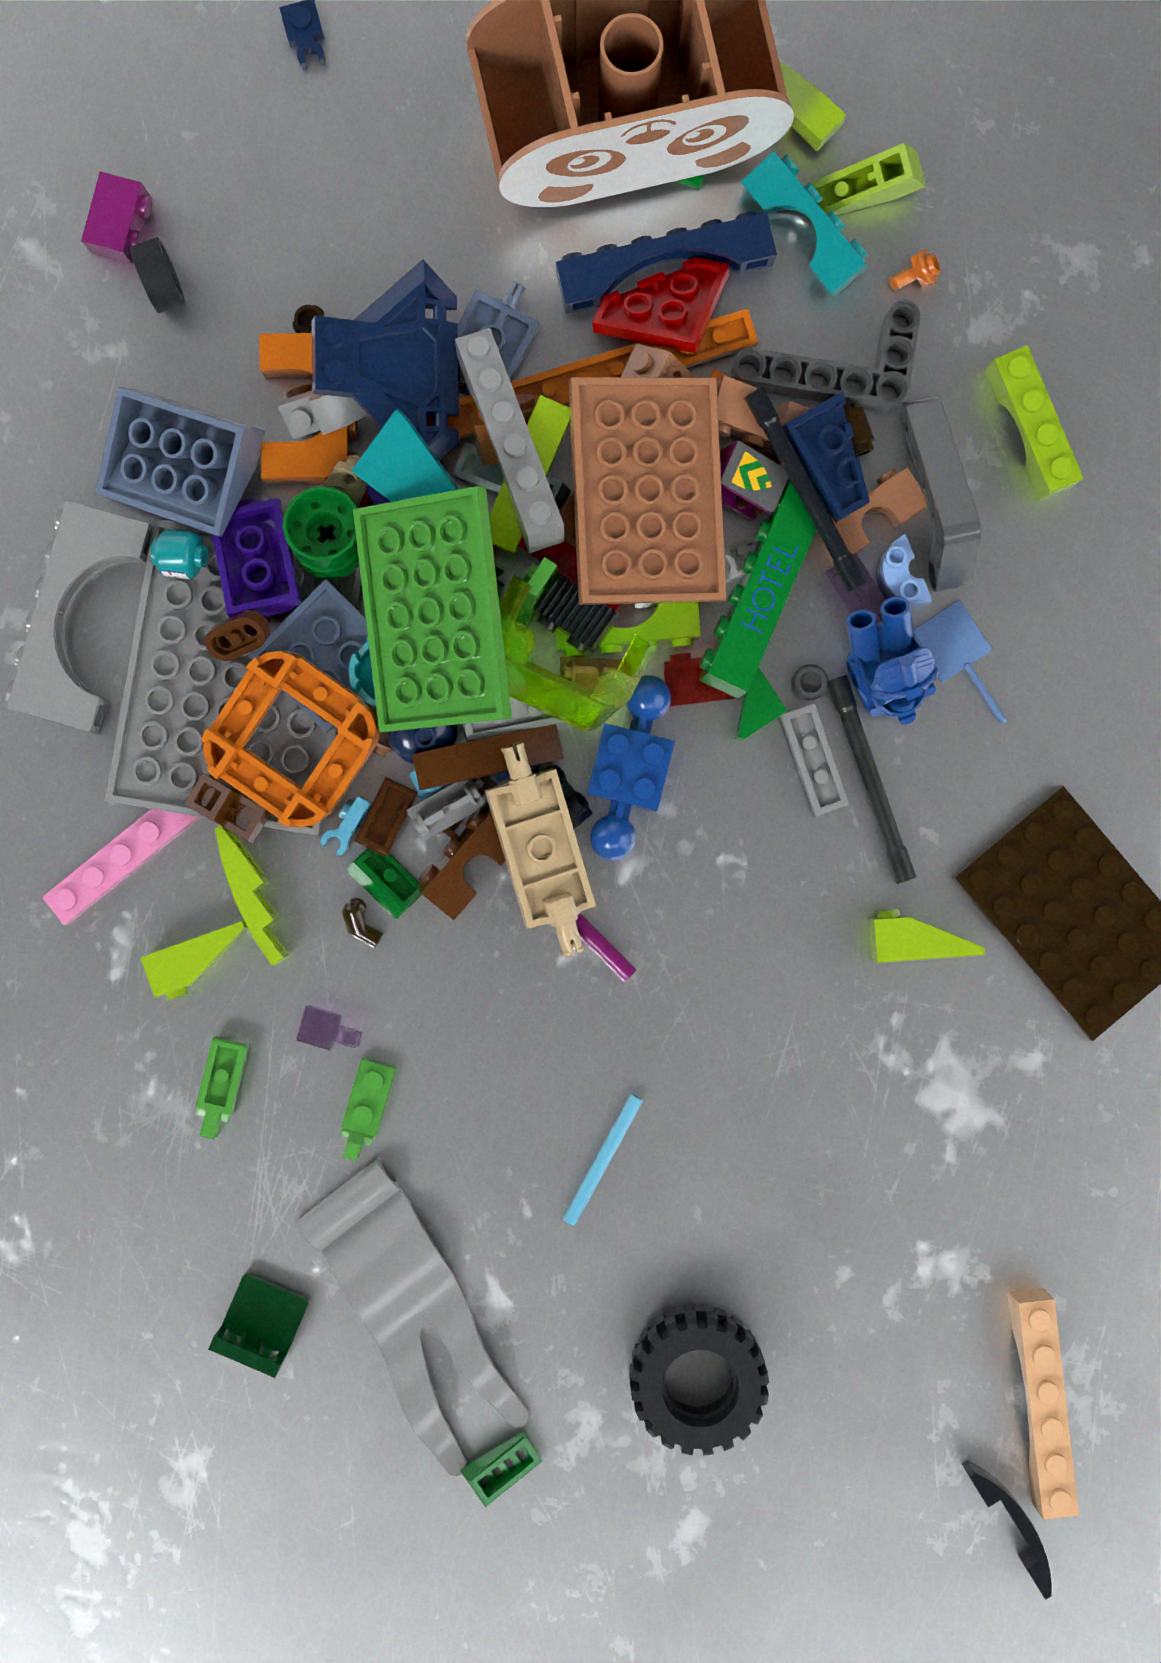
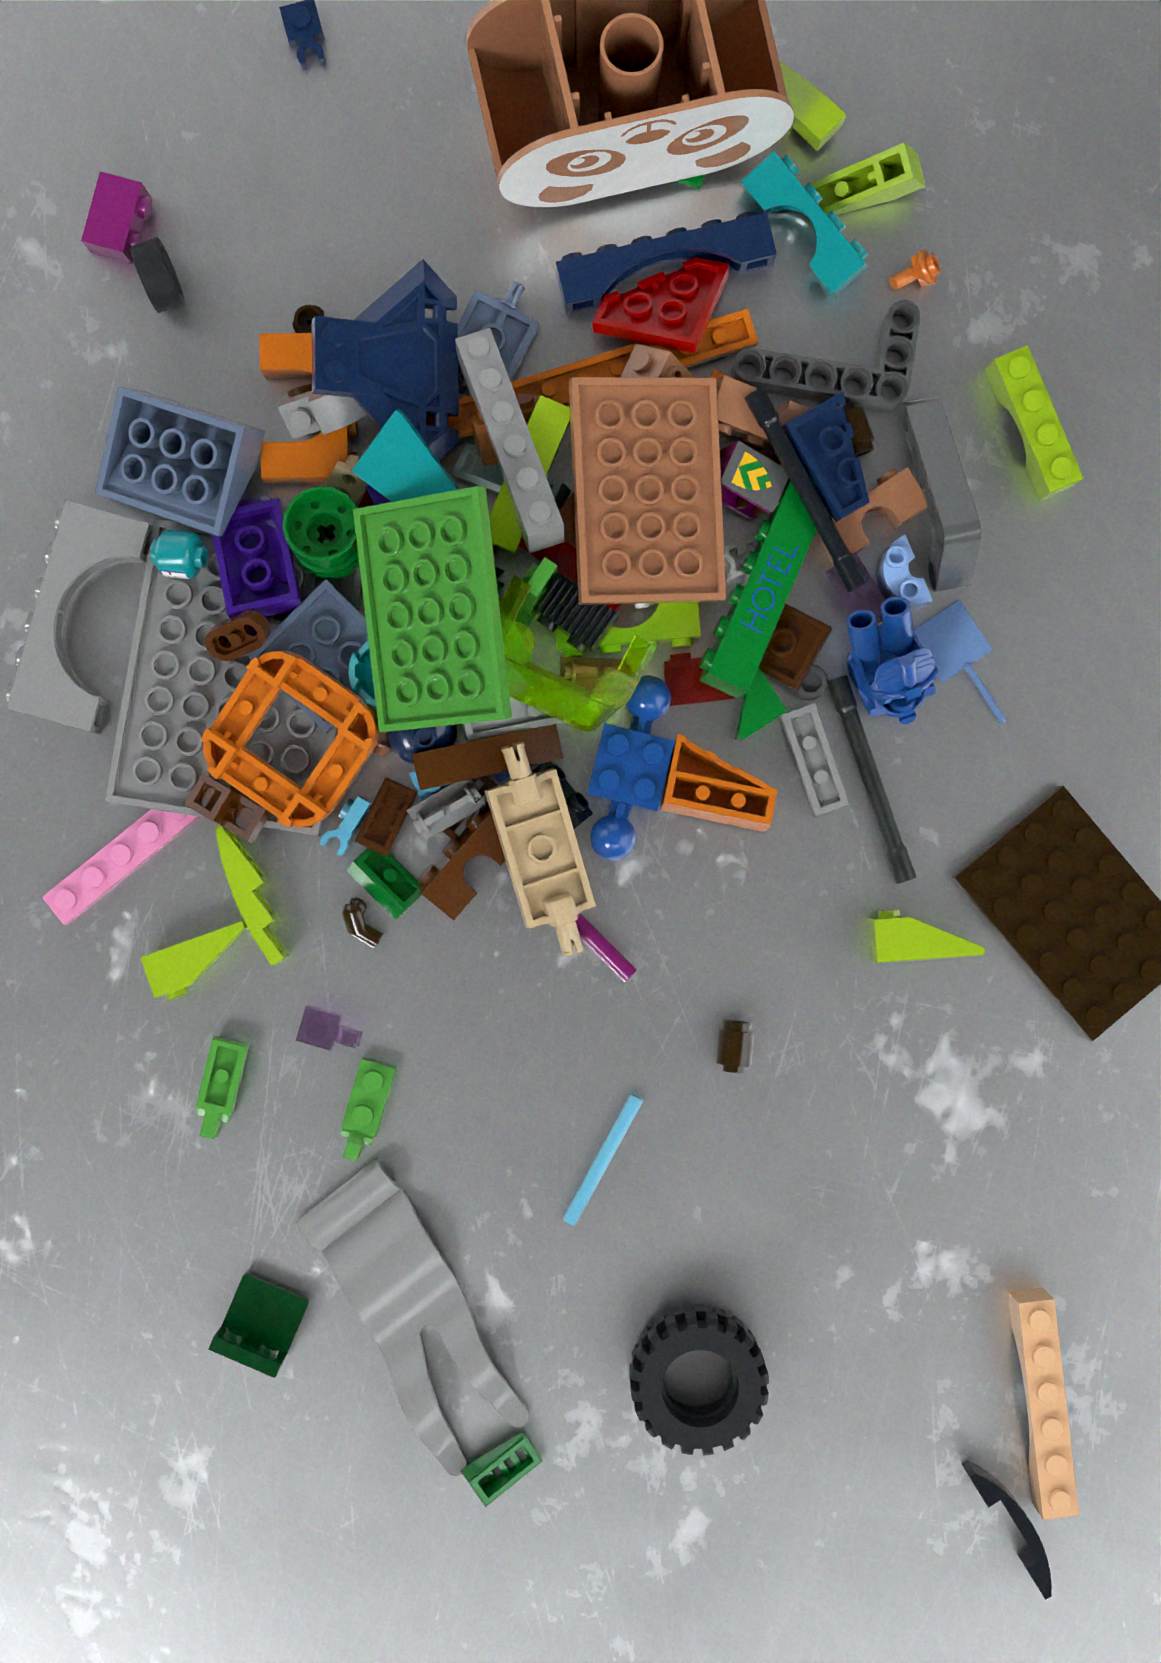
none -> orange wedge [660,733,778,832]
none -> dark brown brick [716,1020,755,1073]
none -> reddish brown tile [758,603,832,692]

